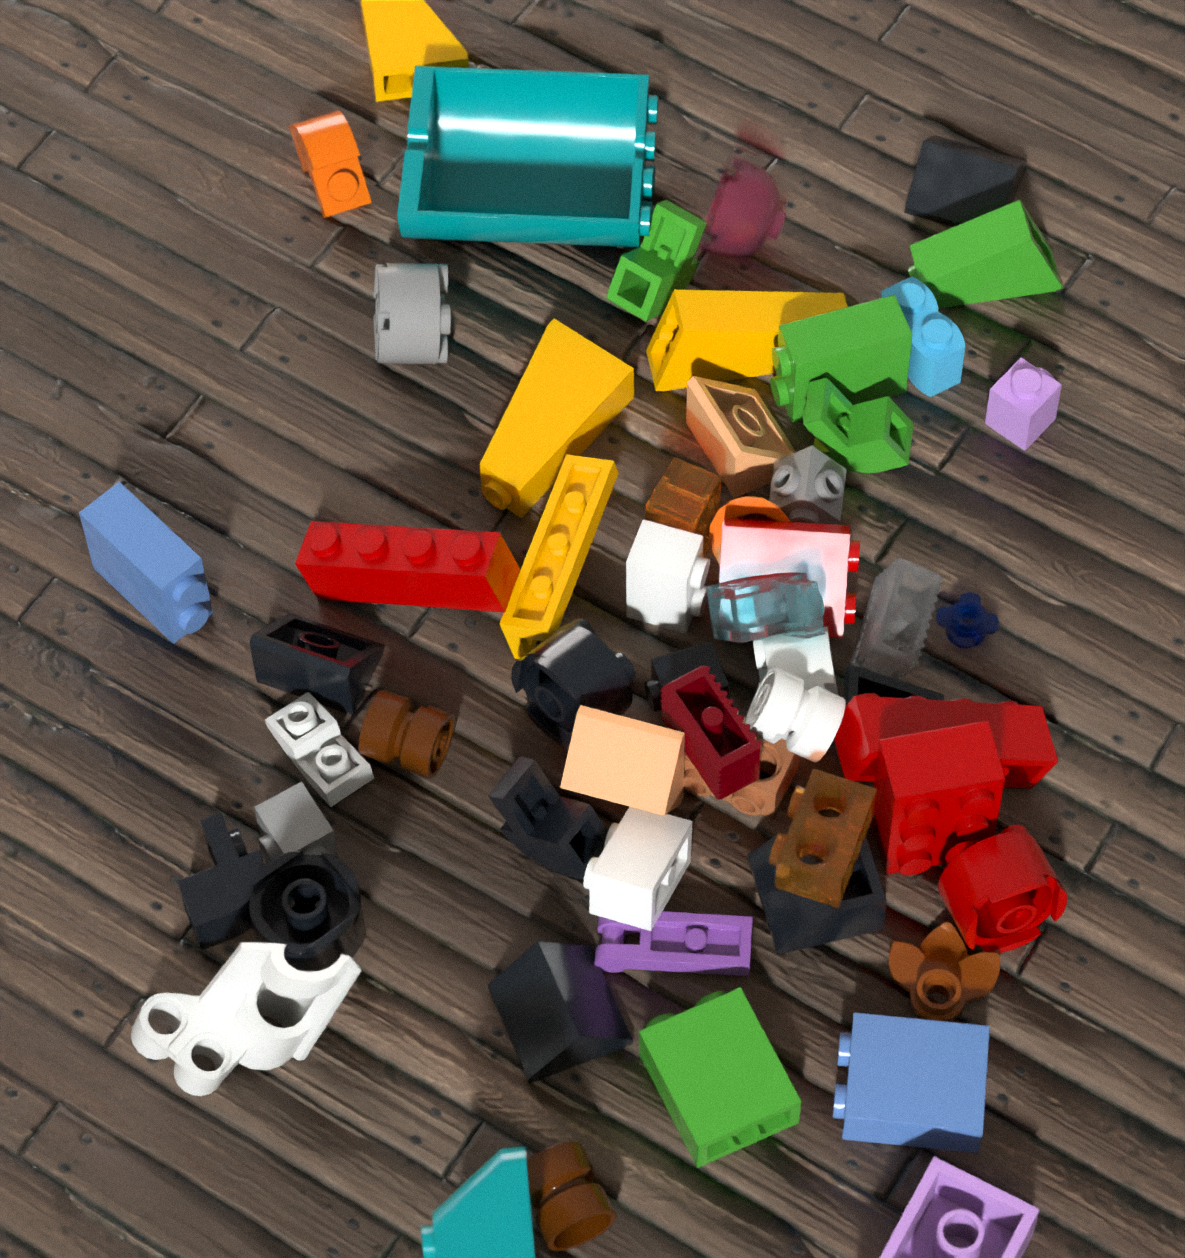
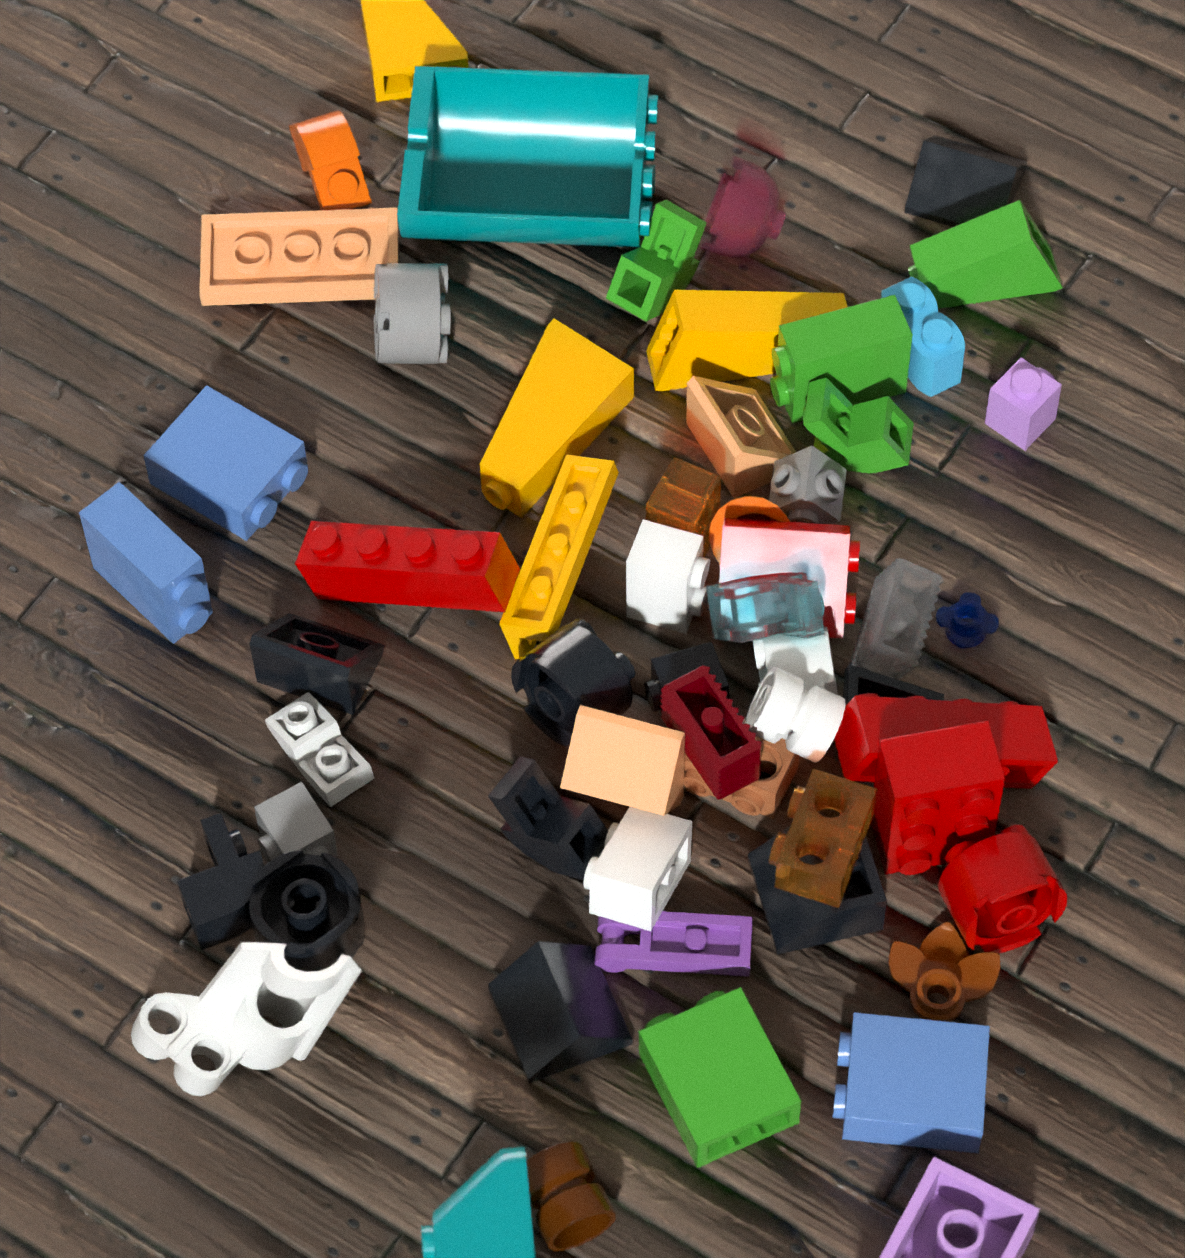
reddish brown wheel [358,689,455,779] -> none
none -> medium blue brick [143,385,308,541]
none -> light nougat plate [200,208,399,306]

